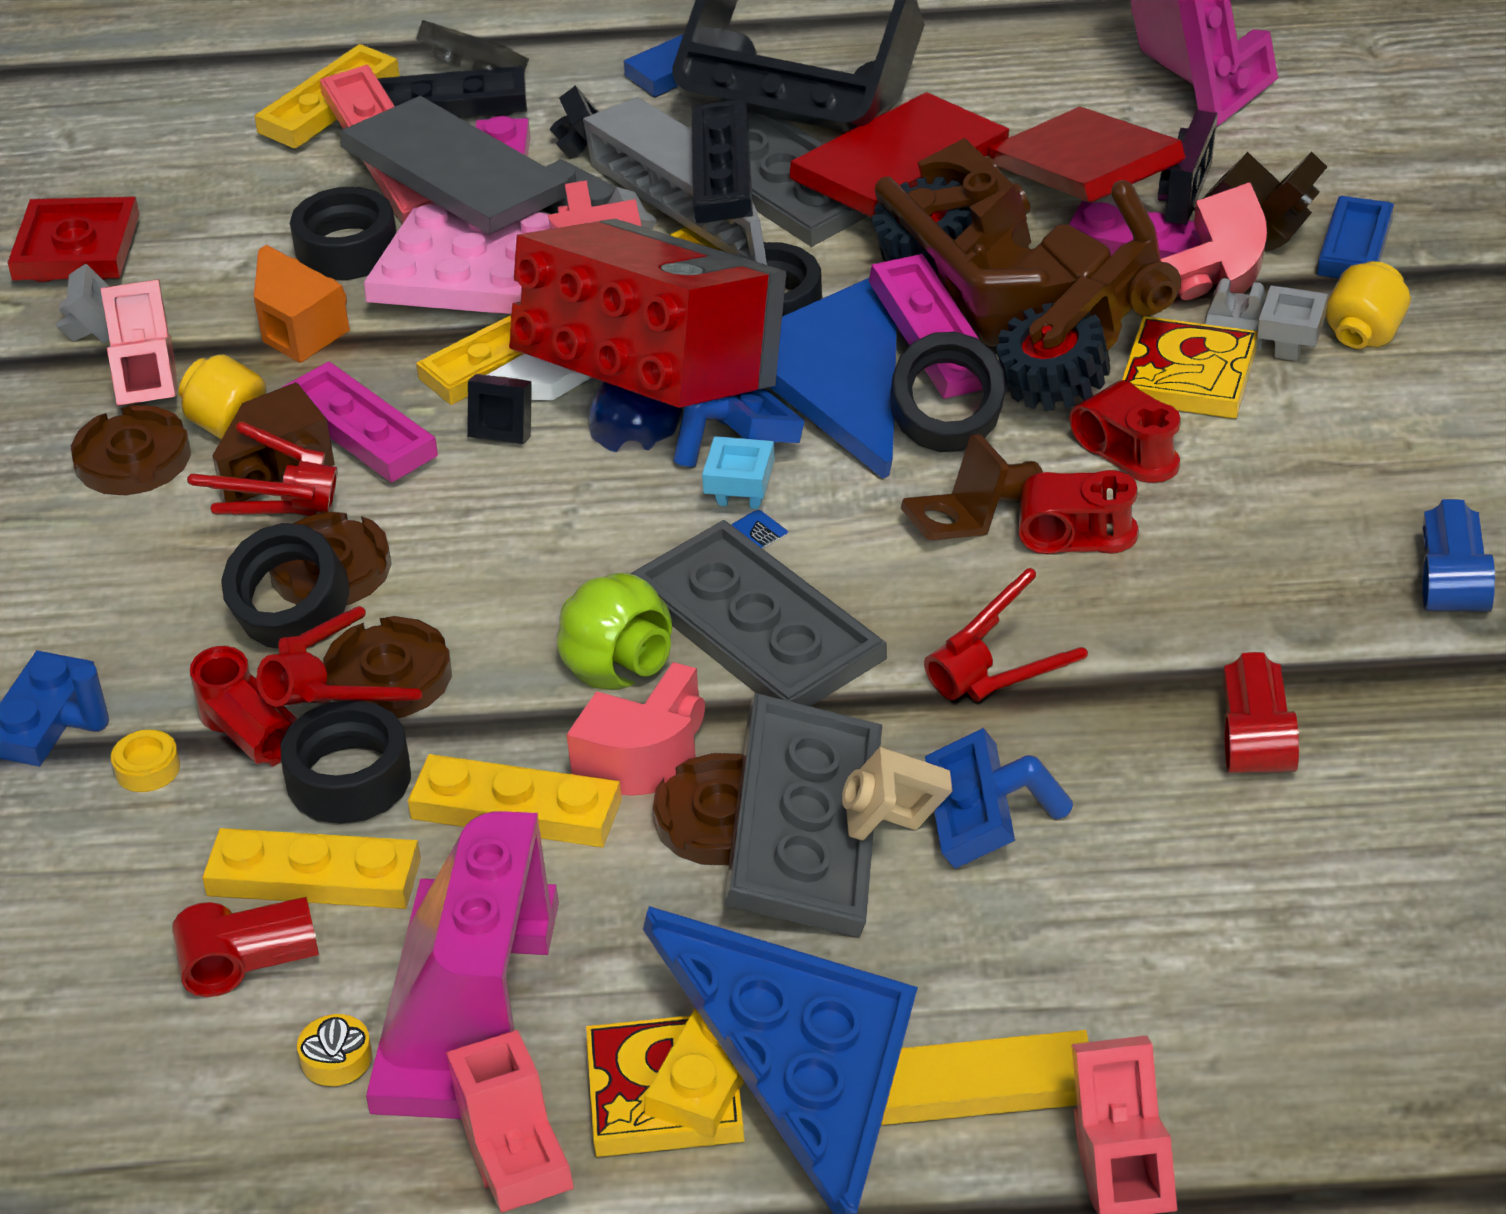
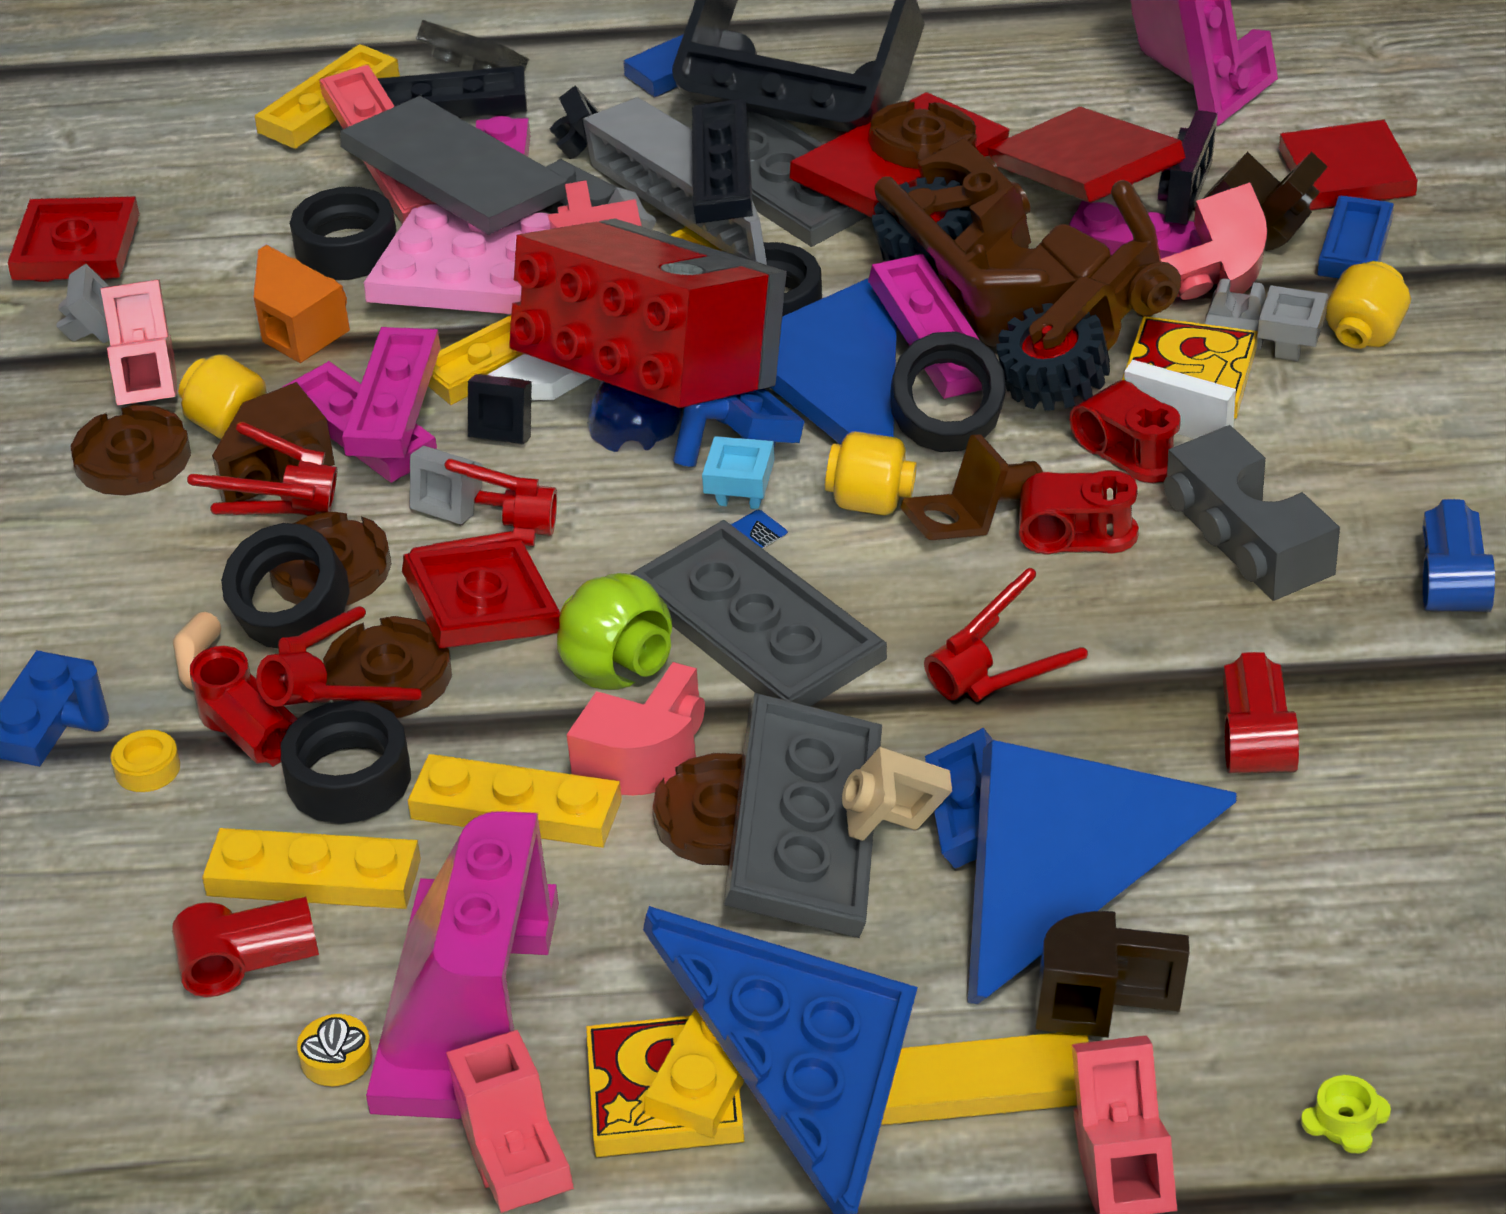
none -> light nougat arm [173,612,221,691]
none -> dark pink plate [342,327,441,459]
none -> red tile [402,540,560,649]
none -> light grey tile [410,445,483,524]
none -> red plant [410,459,557,553]
none -> yellow head [825,431,917,516]
none -> reddish brown tile [868,101,977,169]
none -> blue tile [968,740,1237,1004]
none -> dark brown brick [1035,911,1190,1038]
none -> white tile [1124,360,1236,439]
none -> dark grey arch [1164,425,1340,601]
none -> red tile [1279,119,1418,210]
none -> neon yellow plate [1301,1075,1391,1154]

